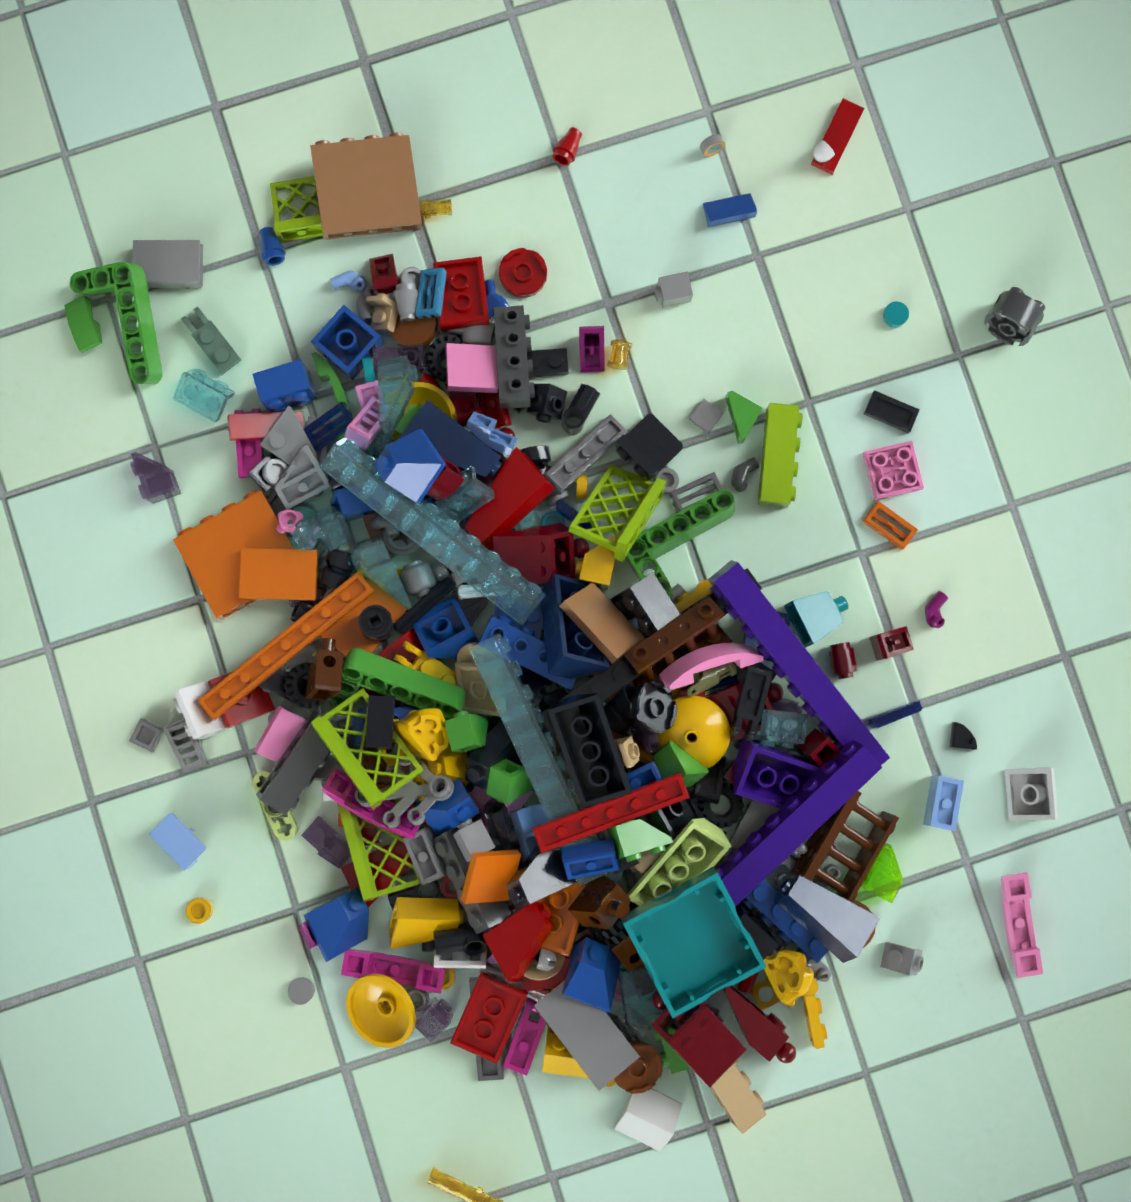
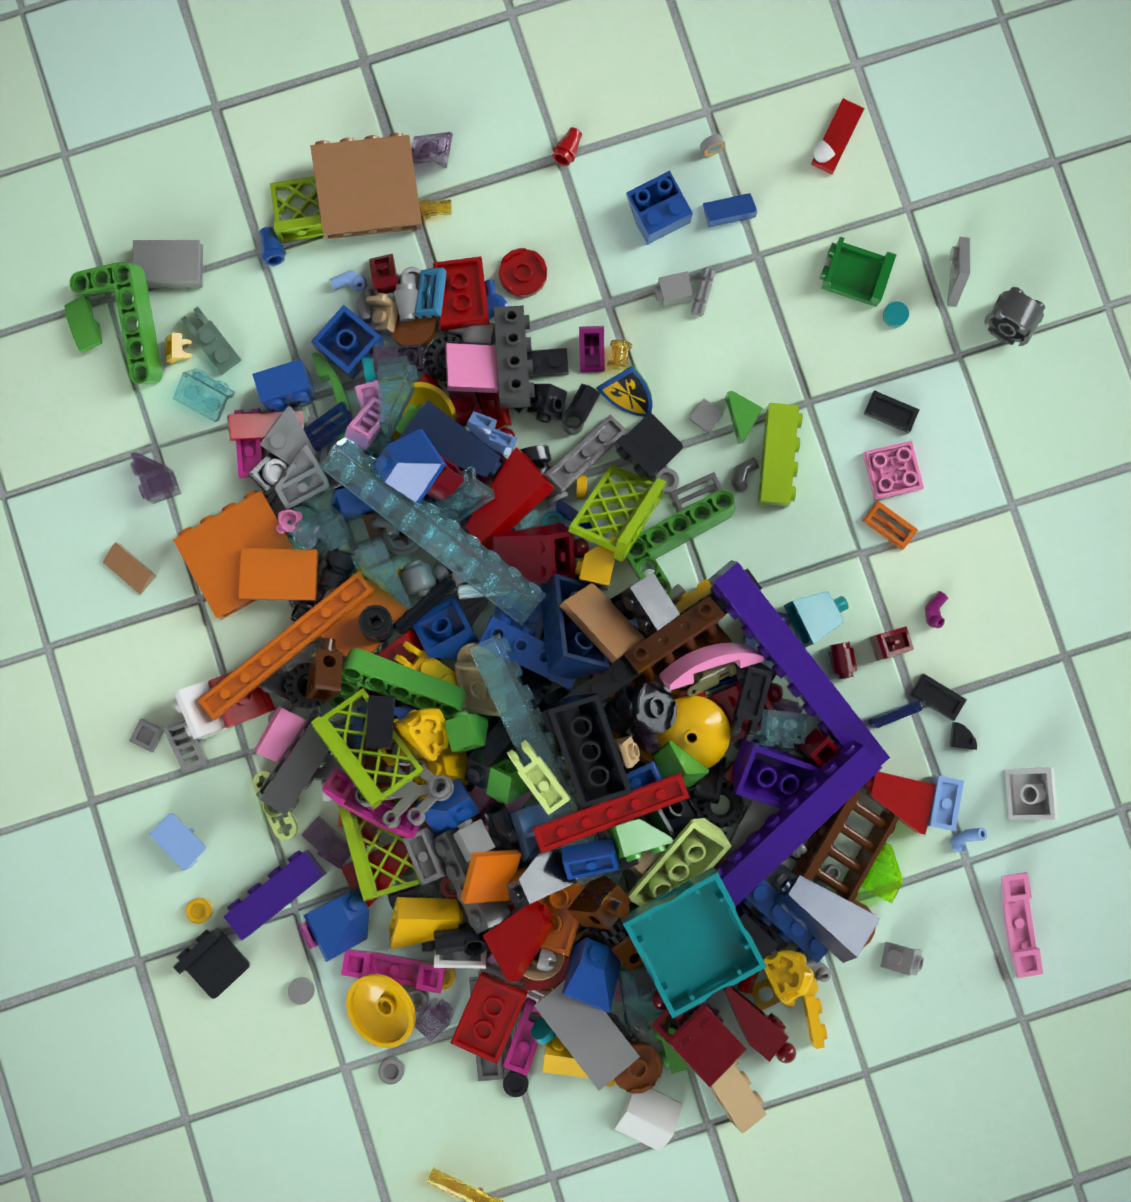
none -> medium nougat slope [103,542,157,595]
none -> yellow tile [165,333,192,363]
none -> black bracket [173,927,250,999]
none -> dark purple brick [223,850,327,941]
none -> light grey tile [378,1056,405,1084]
none -> clear purple slope [411,132,453,168]
none -> black tile [503,1070,529,1097]
none -> yellowish green hinge [507,740,570,815]
none -> teal tile [531,1018,556,1045]
none -> shield [596,365,653,417]
none -> blue slope [626,170,693,245]
none -> light grey axle [691,268,715,316]
none -> green panel [820,237,897,307]
none -> red slope [864,771,936,835]
none -> black tile [909,673,967,721]
none -> light grey wing [947,236,970,307]
none -> light blue arm [950,828,987,852]

